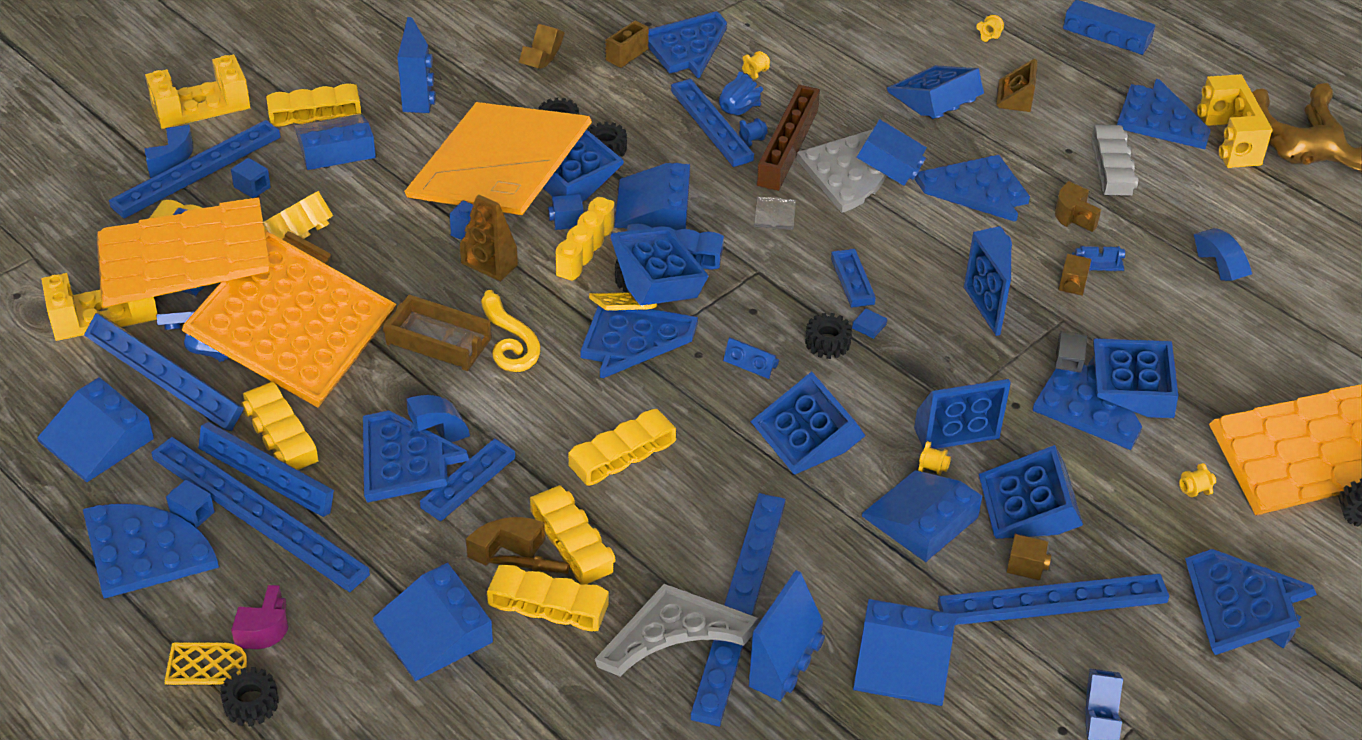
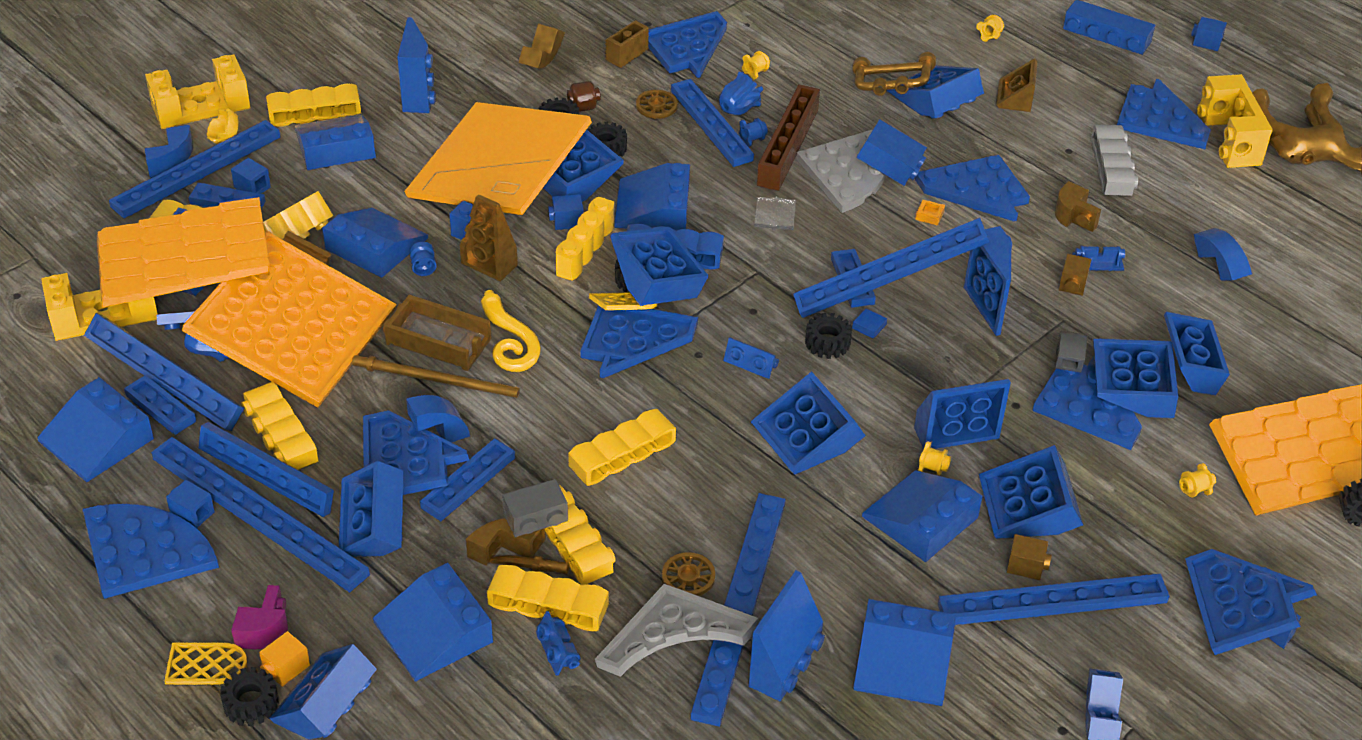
none -> blue plate [124,375,196,435]
none -> blue plate [189,183,266,209]
none -> yellow hair [207,108,239,144]
none -> light orange brick [259,631,310,687]
none -> slope [269,644,377,740]
none -> blue slope [322,208,428,278]
none -> blue slope [339,461,404,557]
none -> pearl gold bar [353,355,520,398]
none -> blue wheel [409,242,436,276]
none -> dark grey brick [502,479,568,537]
none -> blue hinge [536,611,580,676]
none -> reddish brown head [567,81,601,112]
none -> pearl gold wheel [636,90,678,119]
none -> pearl gold wheel [662,552,715,596]
none -> blue plate [793,218,990,318]
none -> pearl gold bar [853,52,936,96]
none -> light orange tile [915,200,945,226]
none -> blue slope [1164,312,1230,396]
none -> blue brick [1191,17,1227,51]

